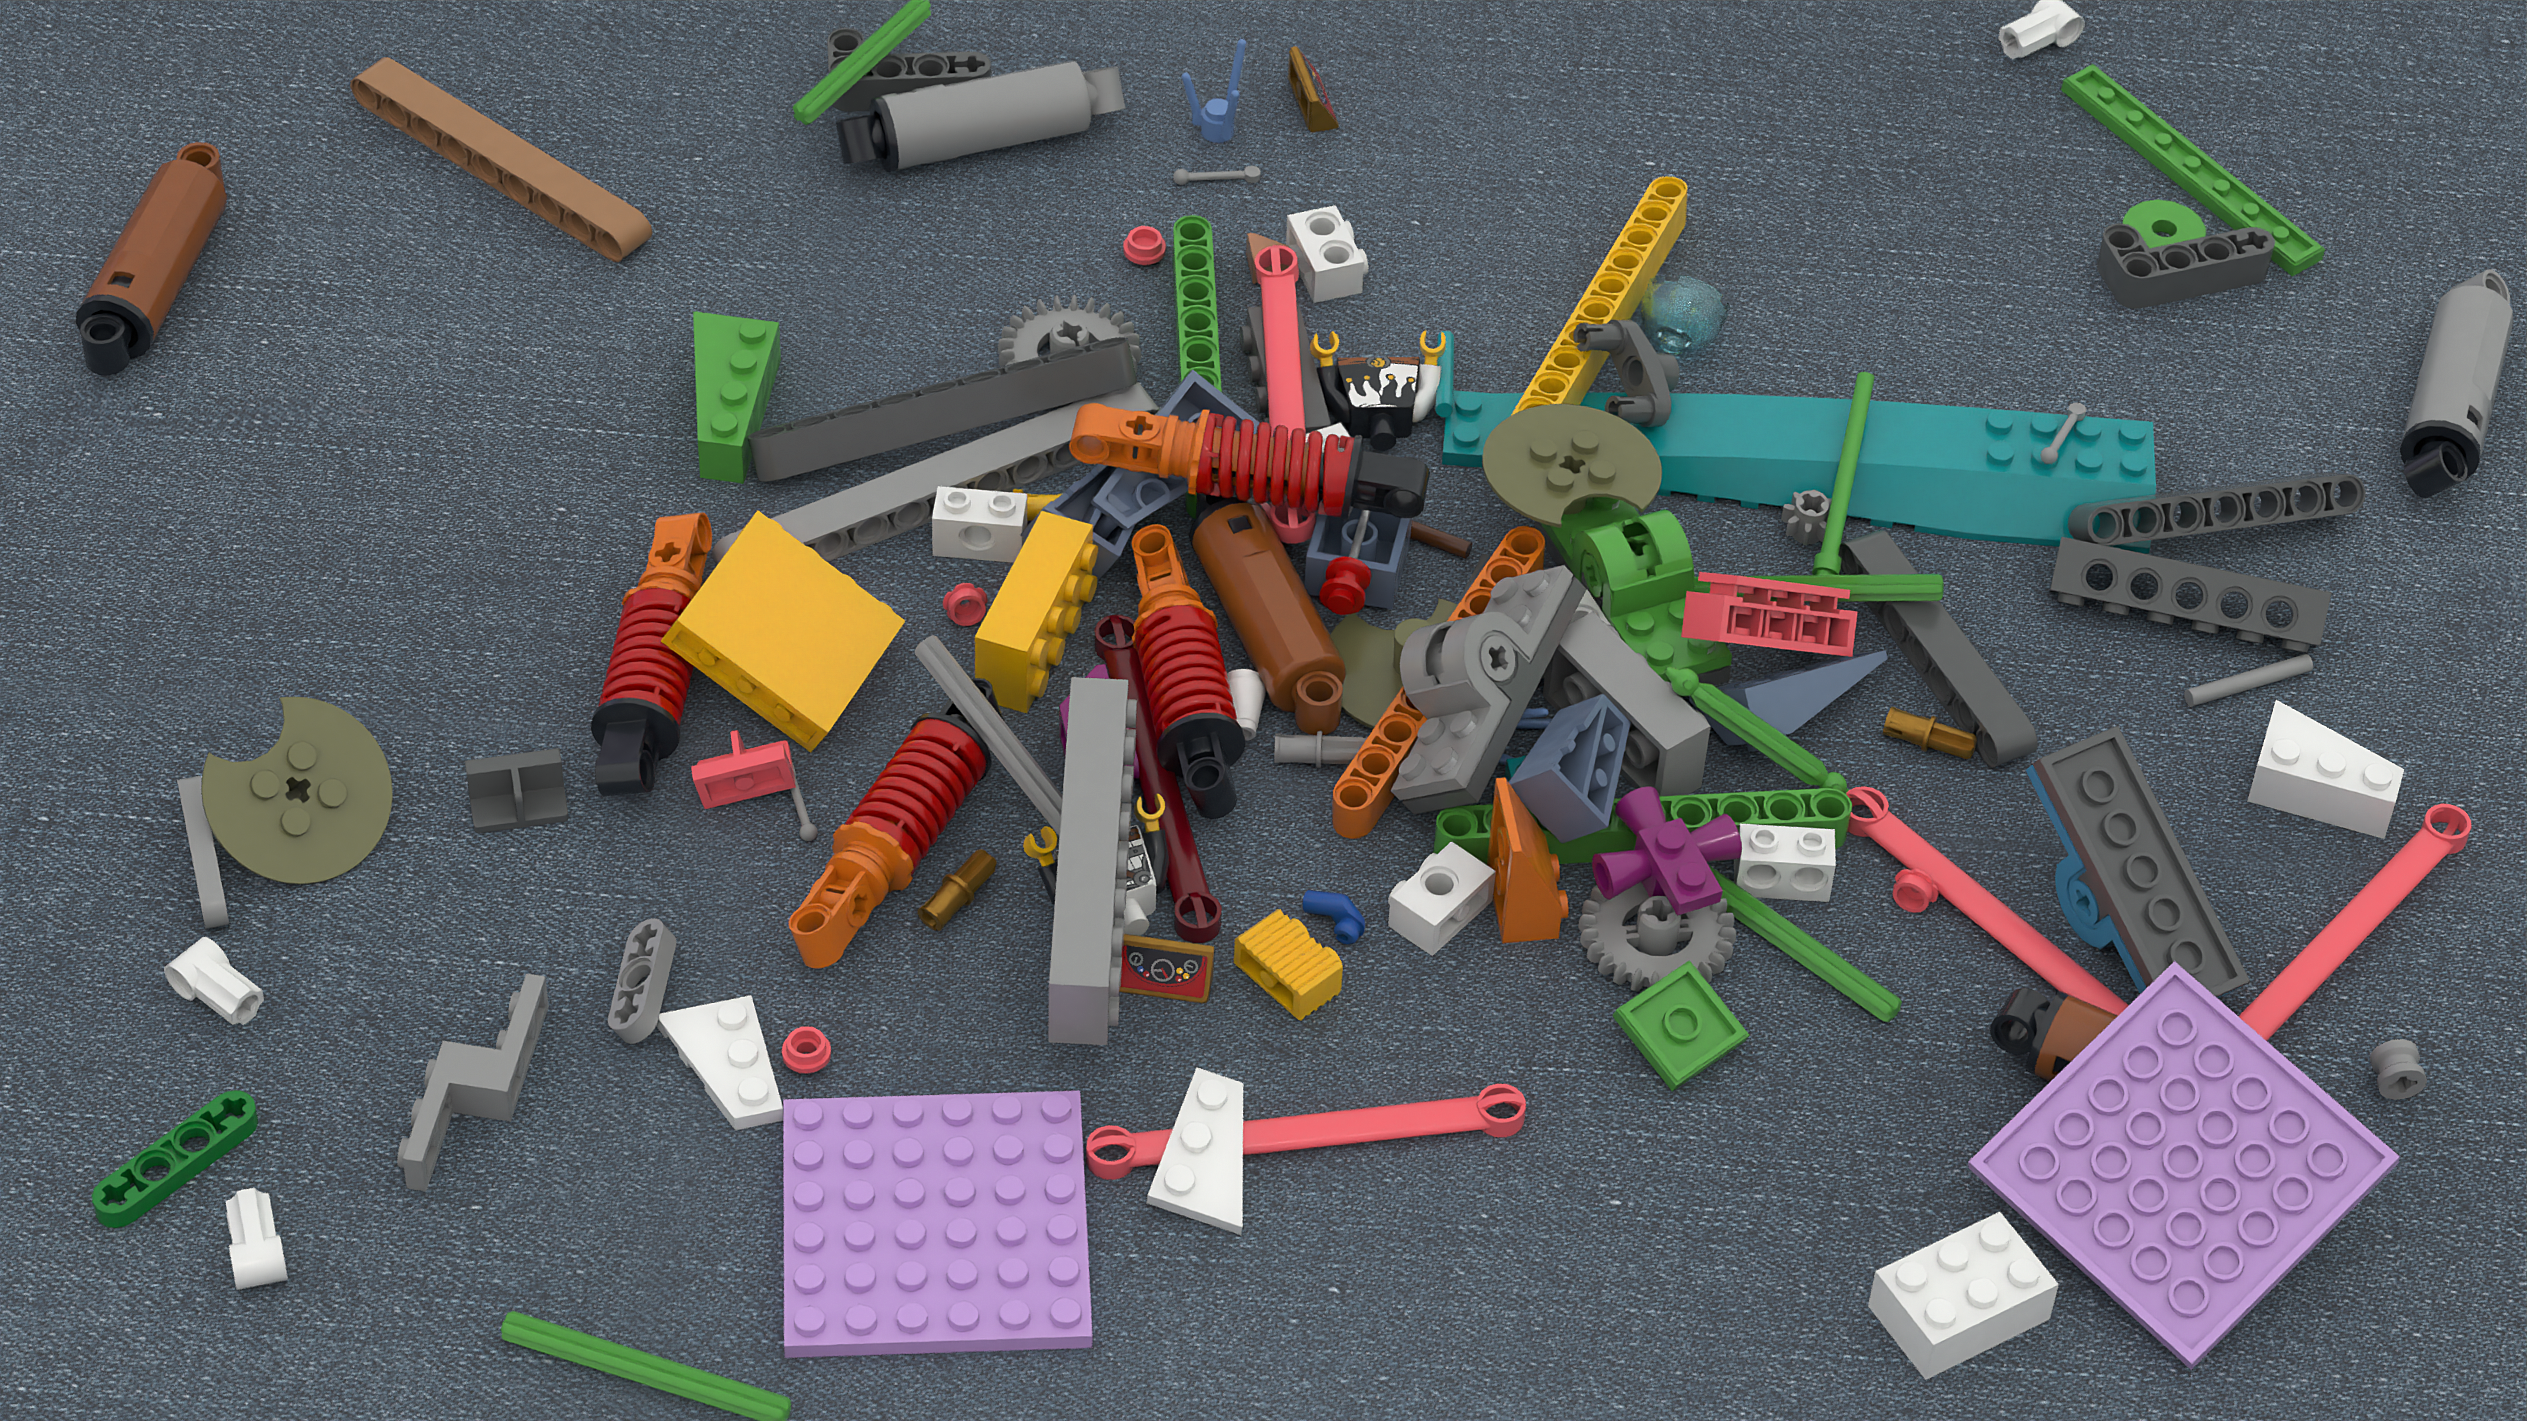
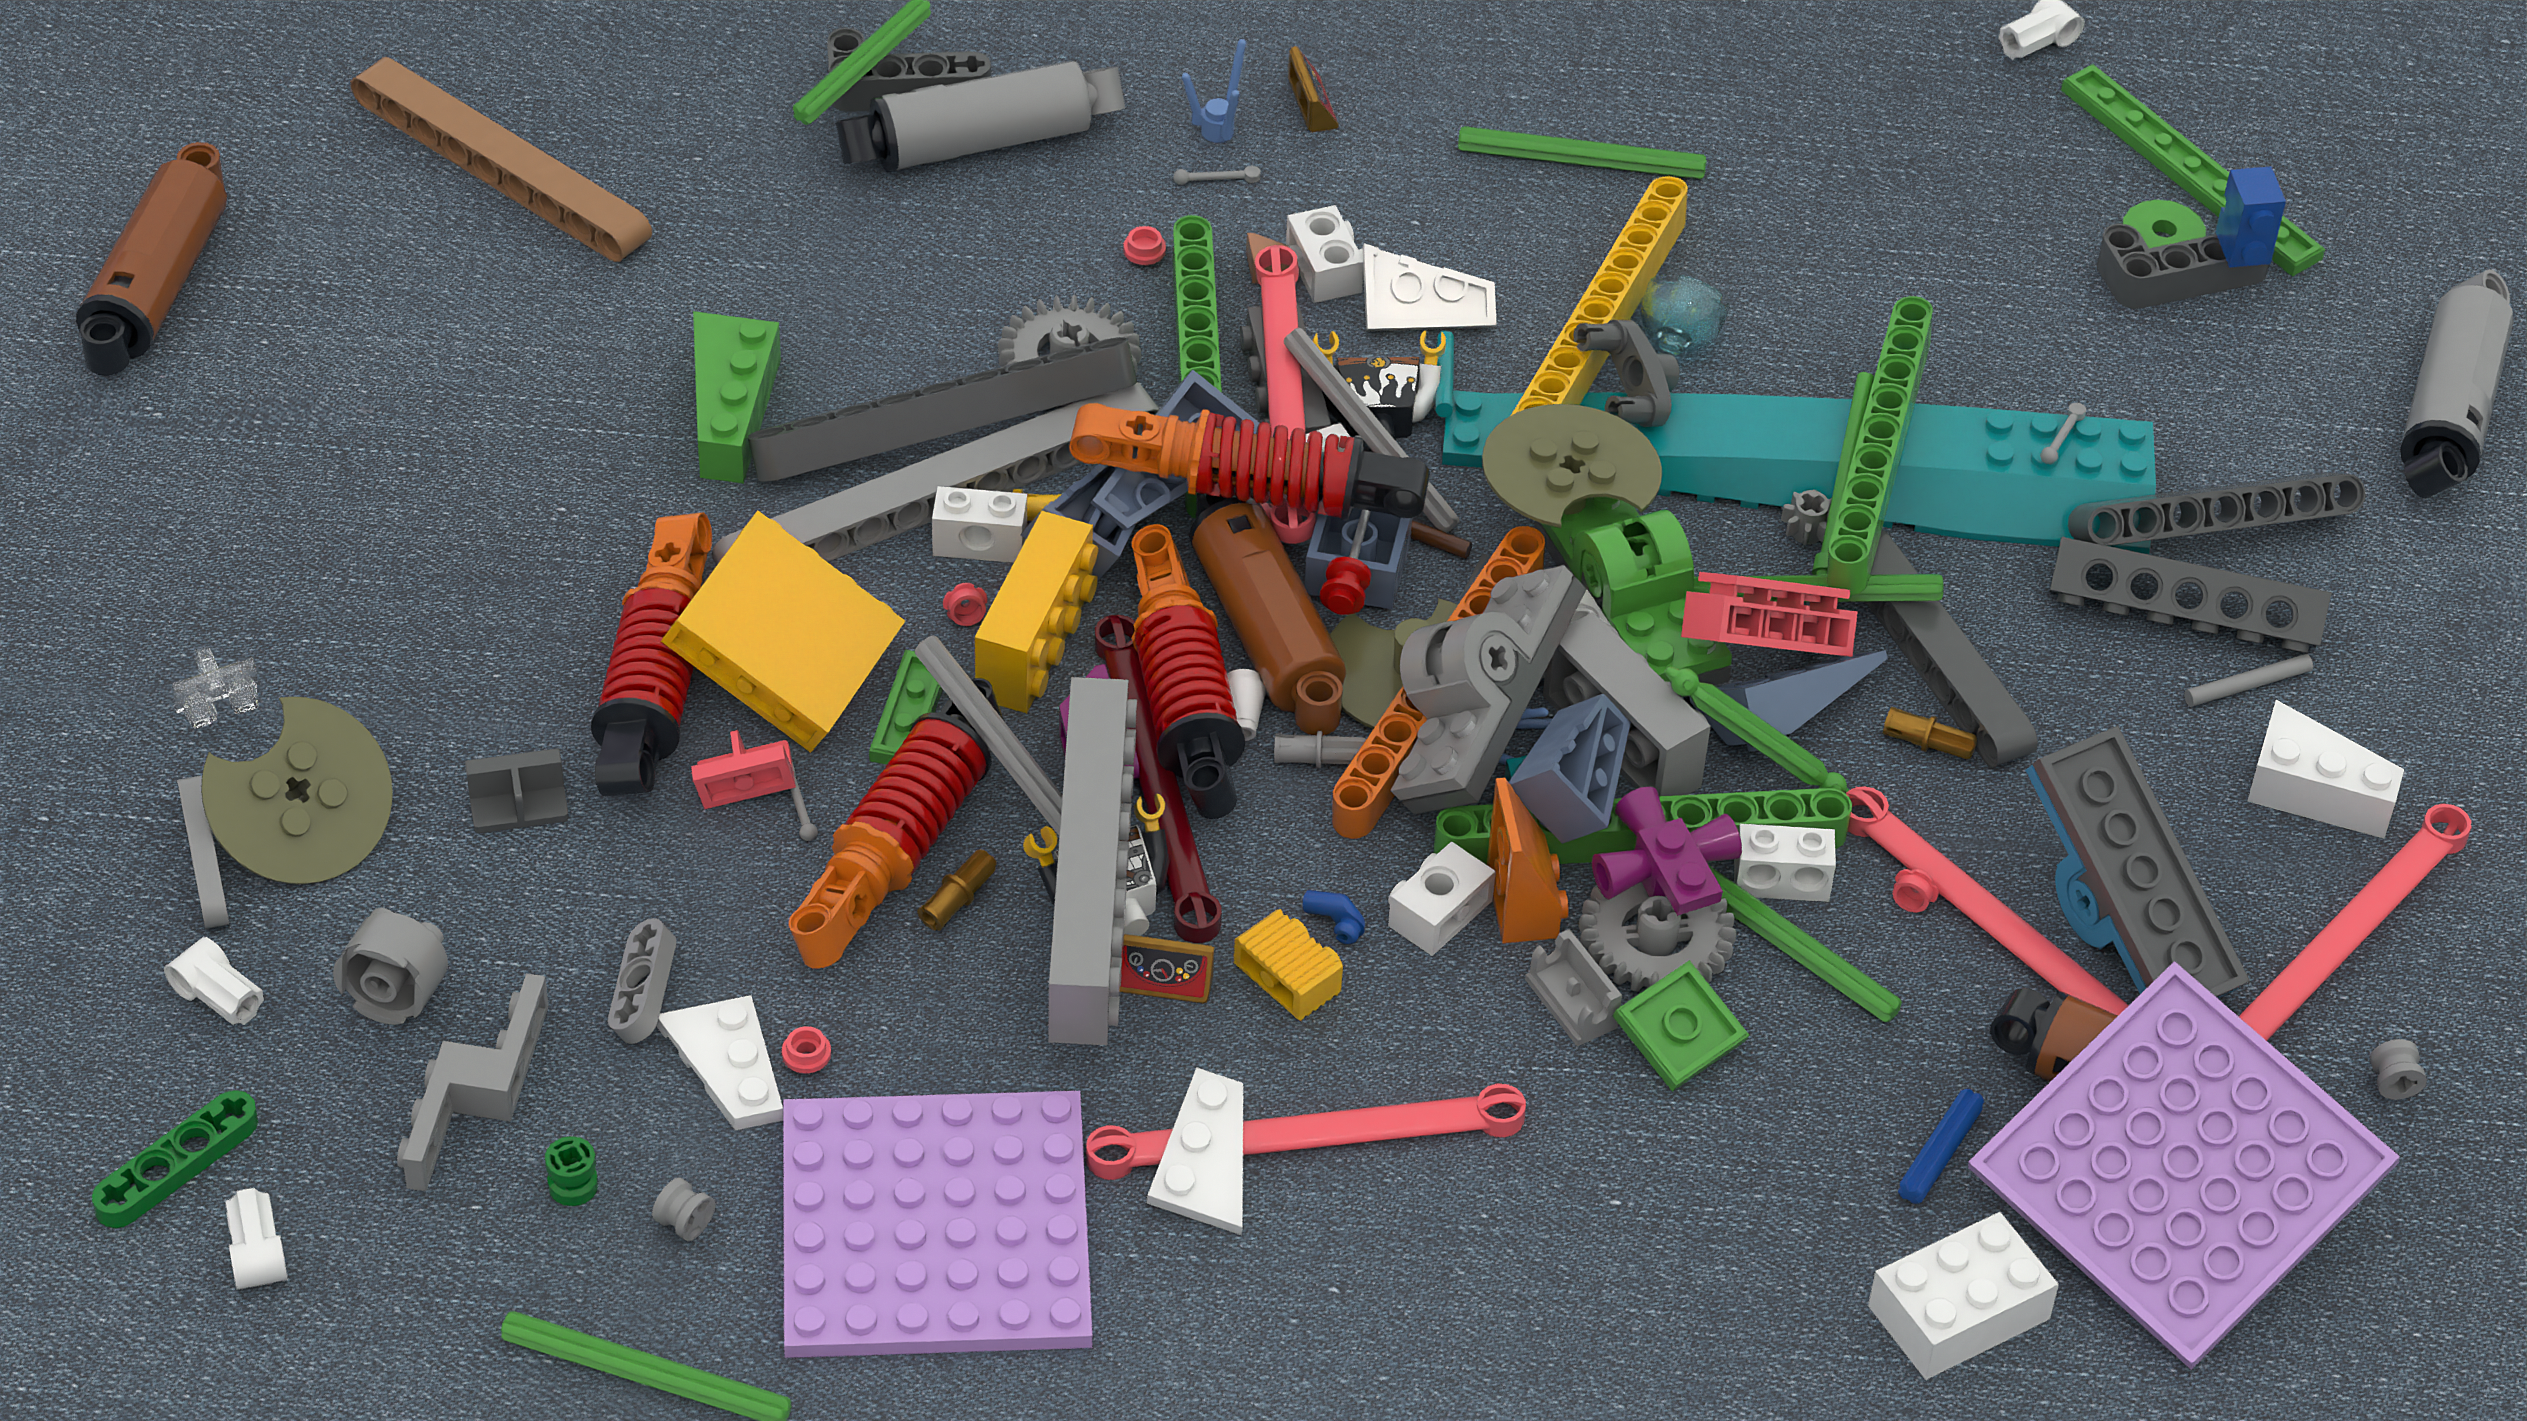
none -> clear hips [172,647,258,729]
none -> light grey brick [333,908,448,1025]
none -> green wheel [545,1136,598,1206]
none -> light grey wheel [652,1177,716,1241]
none -> bright green tile [869,650,943,765]
none -> light grey axle [1284,328,1460,533]
none -> white wing [1362,244,1496,332]
none -> bright green axle [1458,126,1706,179]
none -> light grey hinge [1525,929,1622,1047]
none -> bright green beam [1827,296,1933,596]
none -> blue axle [1898,1088,1984,1204]
none -> blue brick [2215,166,2286,268]

